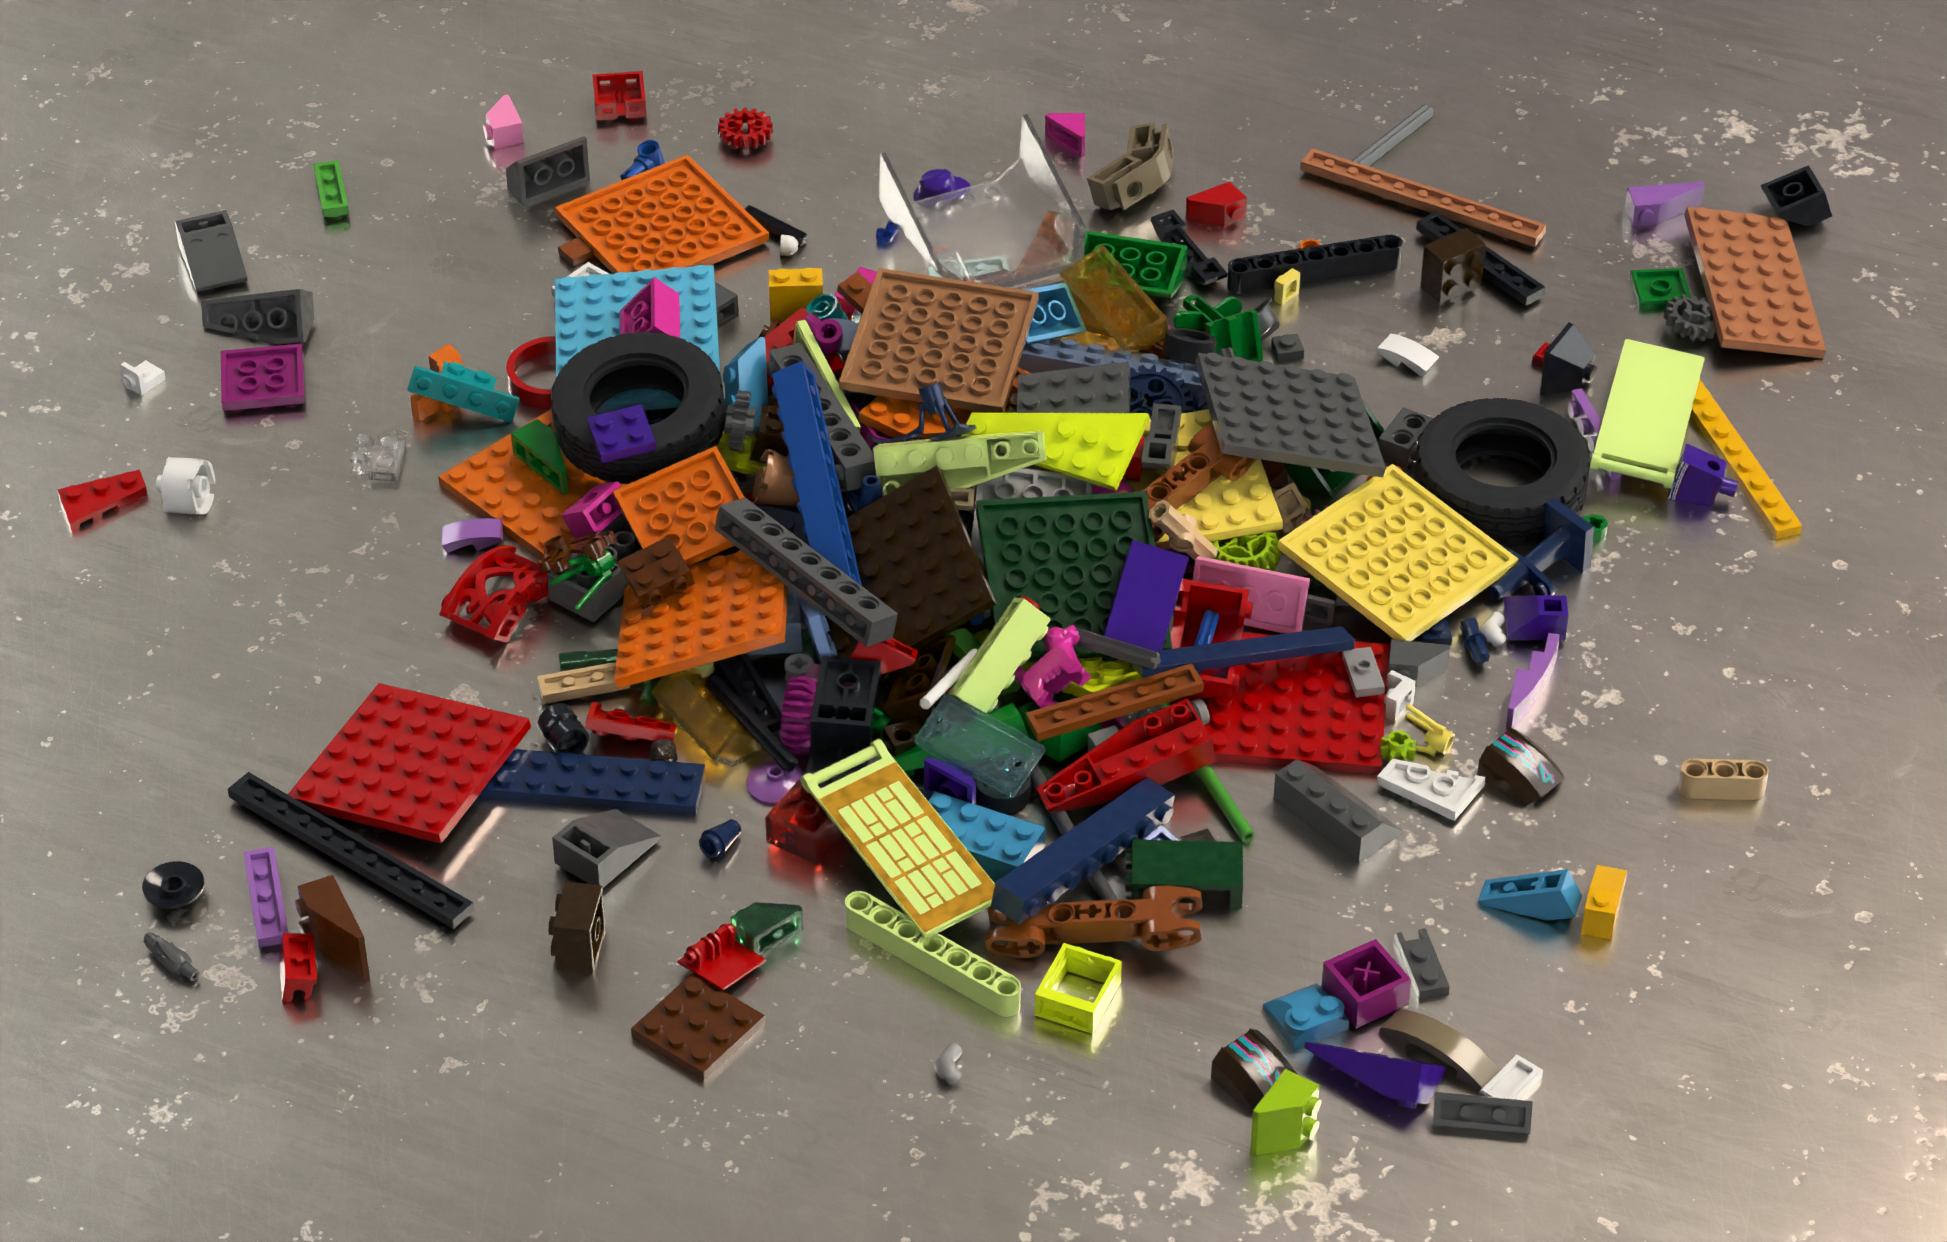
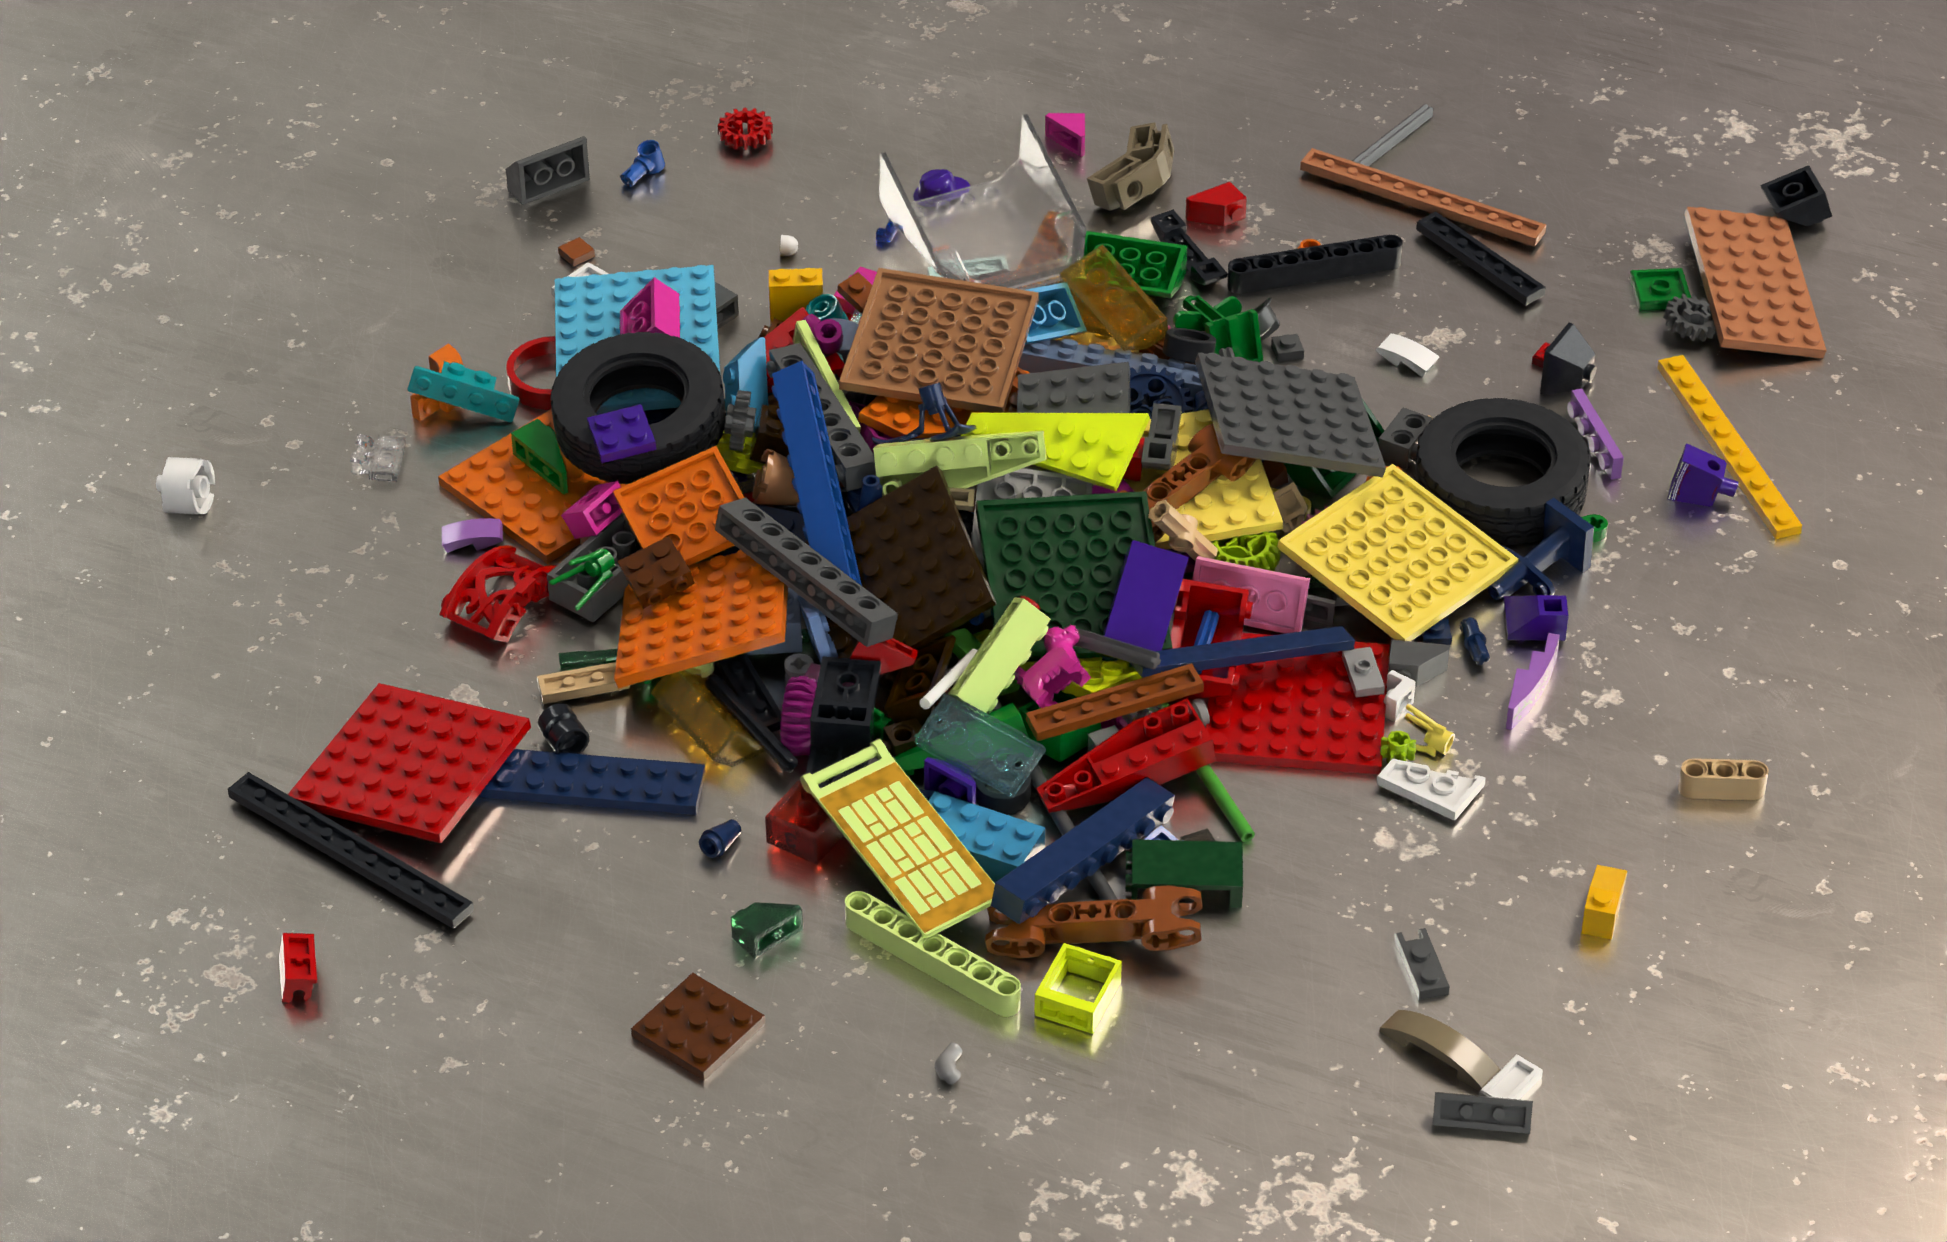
red wing [57,469,147,532] -> none
white bracket [120,360,166,396] -> none
black dish [142,861,205,908] -> none
dark grey piece [143,932,200,981] -> none
dark grey slope [175,210,248,292] -> none
dark grey wedge [201,289,314,345] -> none
magenta plate [221,344,305,411] -> none
medium lavender plate [244,847,288,948] -> none
reddish brown slope [295,875,370,981] -> none
bright green plate [313,160,349,218] -> none
bright pink slope [483,94,524,149] -> none
reddish brown plant [538,530,617,573] -> none
dark brown brick [548,882,606,973] -> none
dark grey slope [552,809,661,888] -> none
orange plate [555,154,769,274] -> none
red wing [585,701,677,746] -> none
red piece [592,71,647,121] -> none
clear smoke bush [650,739,678,762] -> none
red hinge [677,923,766,991] -> none
black axle [744,205,807,247] -> none
medium lavender dish [746,761,805,805] -> none
dark brown slope [1211,1028,1297,1115] -> none
lime slope [1250,1069,1321,1156] -> none
dark azure slope [1263,983,1349,1051] -> none
dark grey slope [1273,759,1402,863] -> none
light yellow plate [1274,268,1300,305] -> none
dark purple wedge [1304,1042,1446,1109] -> none
magenta brick [1321,939,1411,1028] -> none
dark brown brick [1420,228,1486,304] -> none
dark brown slope [1477,727,1564,806] -> none
dark azure slope [1478,869,1582,921] -> none
white arm [1481,612,1506,648] -> none
yellowish green flag [1590,339,1705,489] -> none
medium lavender slope [1625,181,1705,227] -> none

